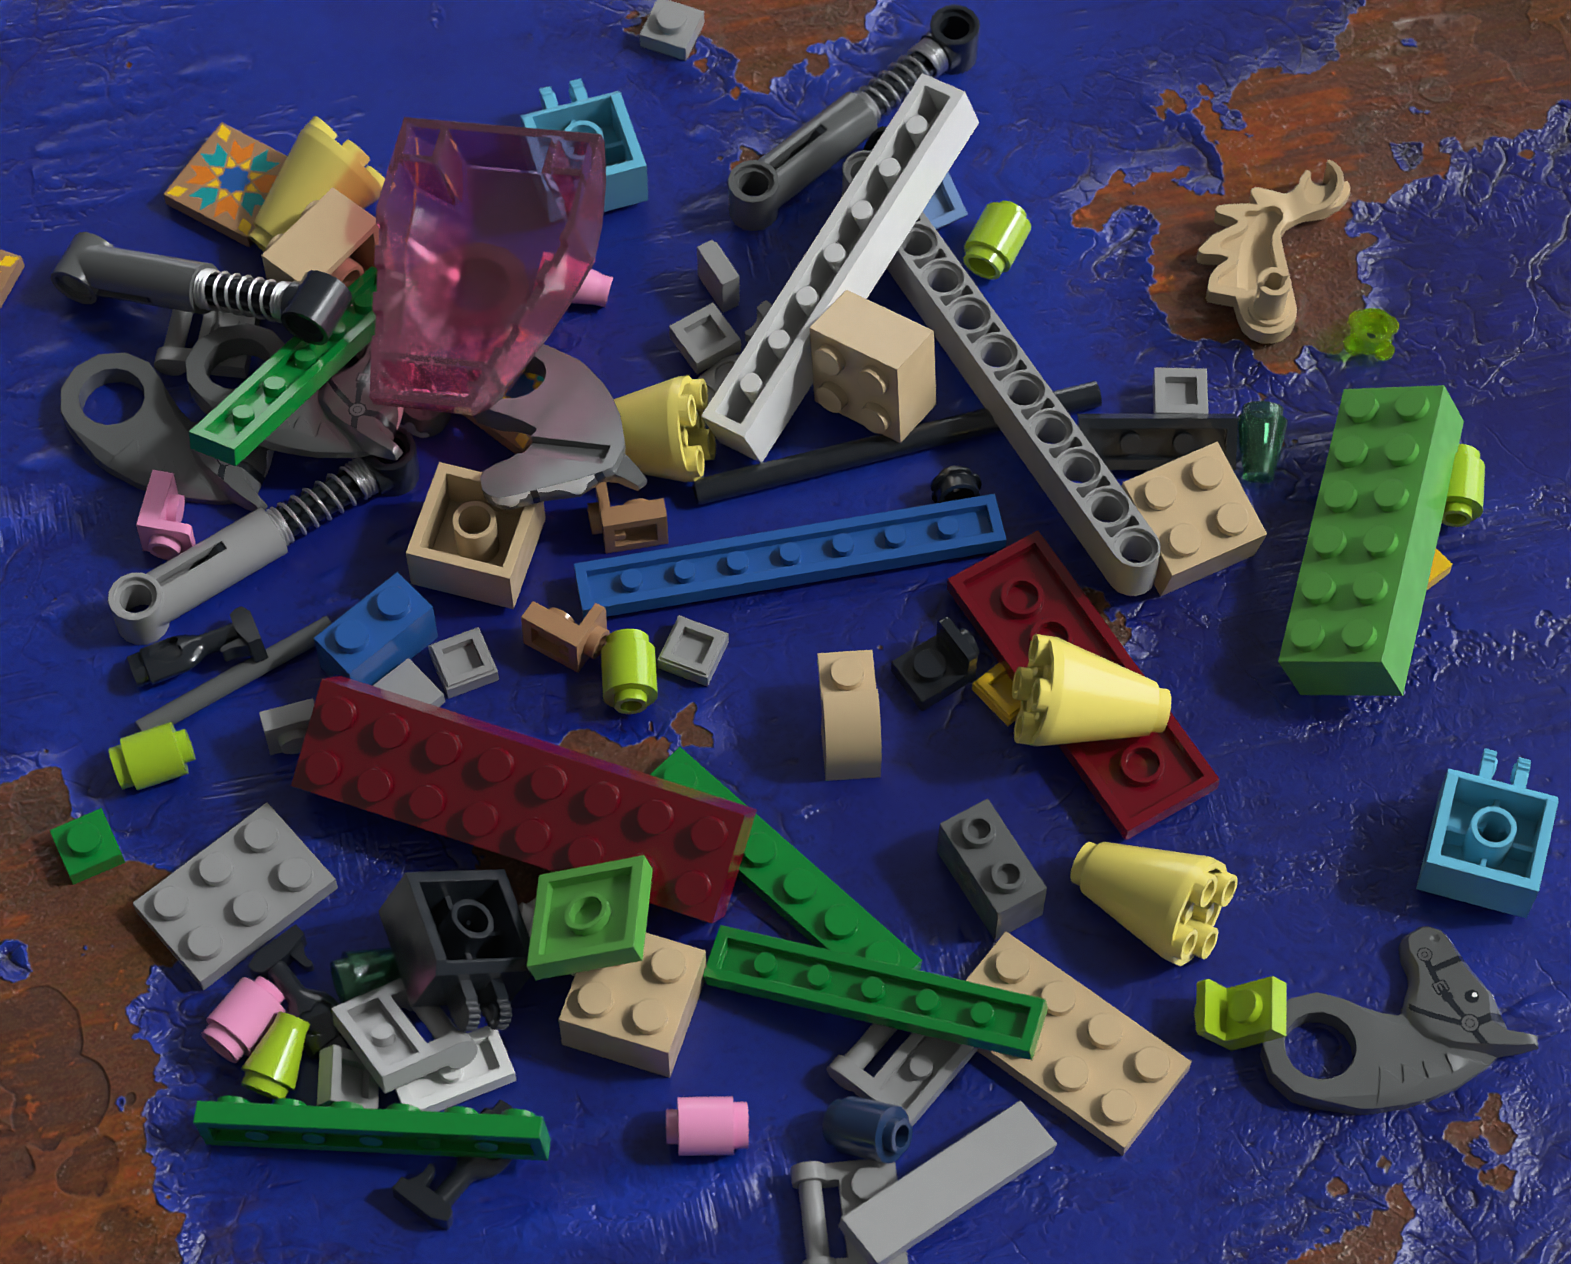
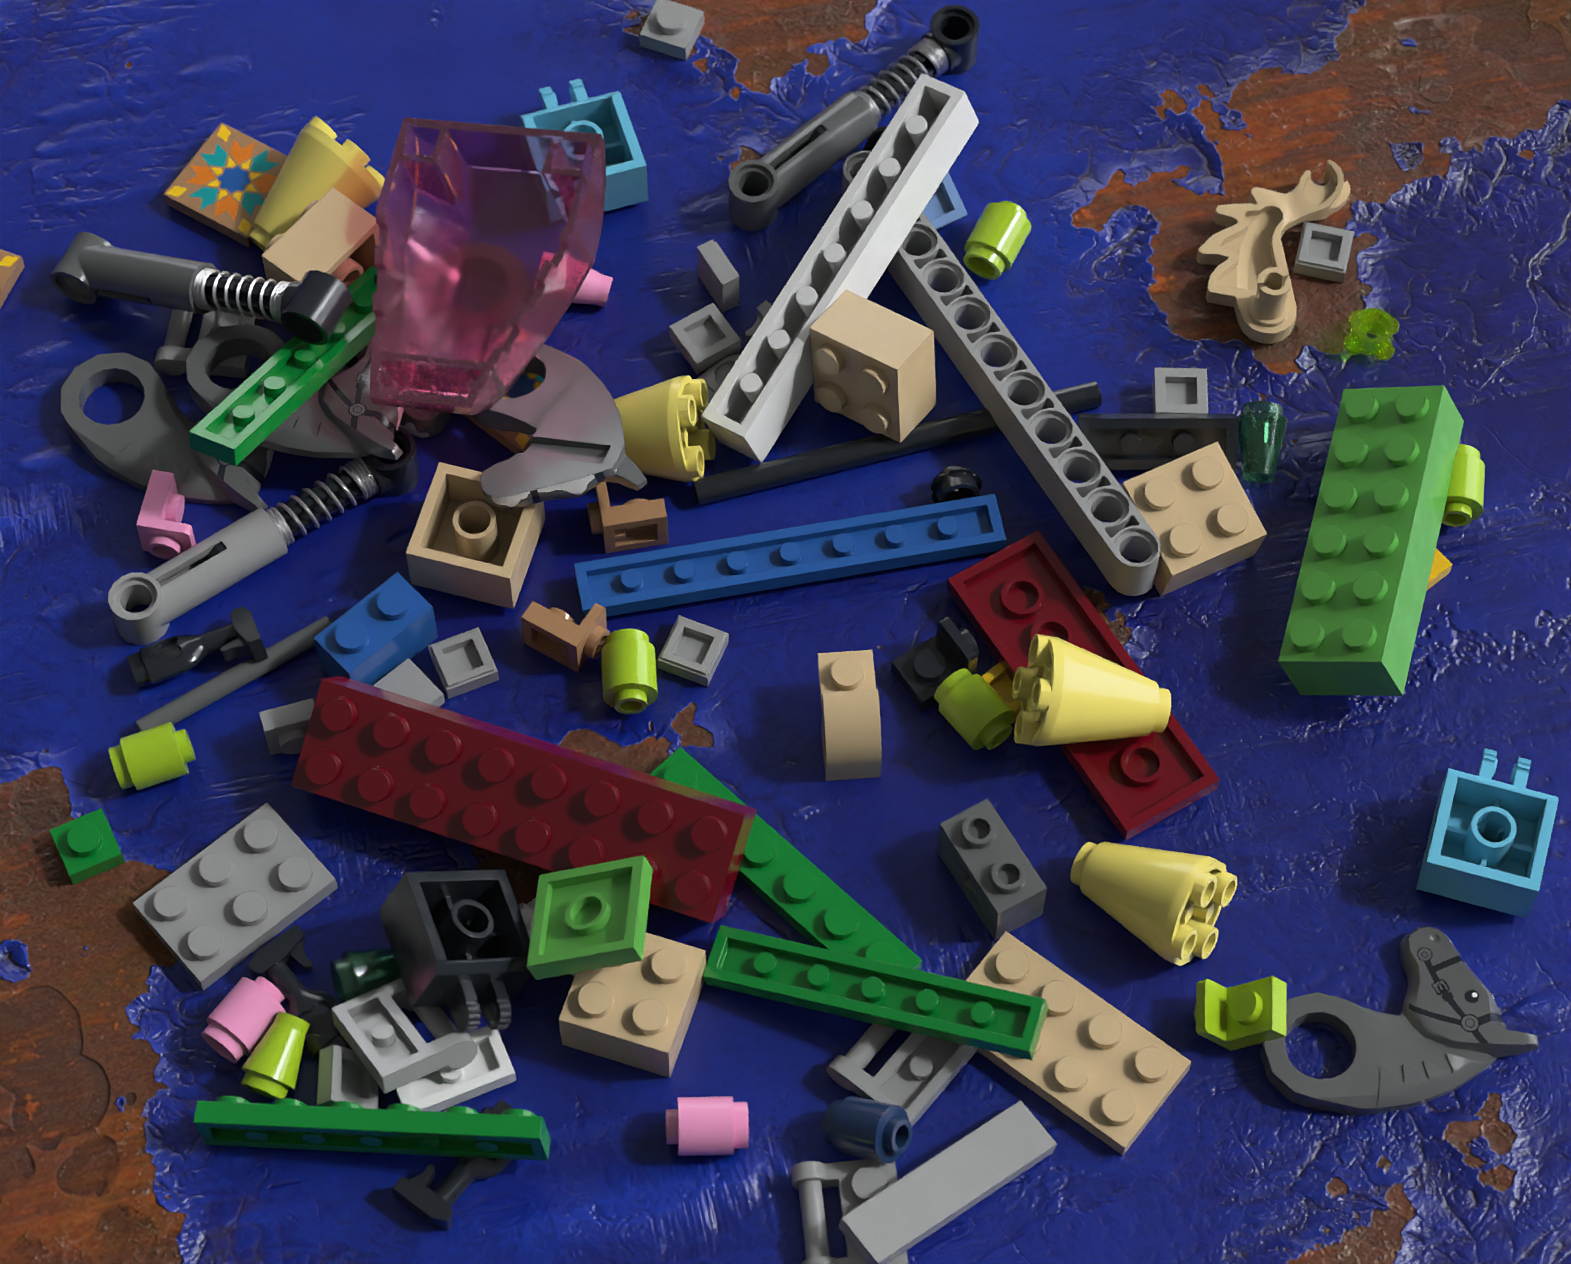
none -> lime brick [934,668,1014,750]
none -> light grey tile [1293,221,1354,283]

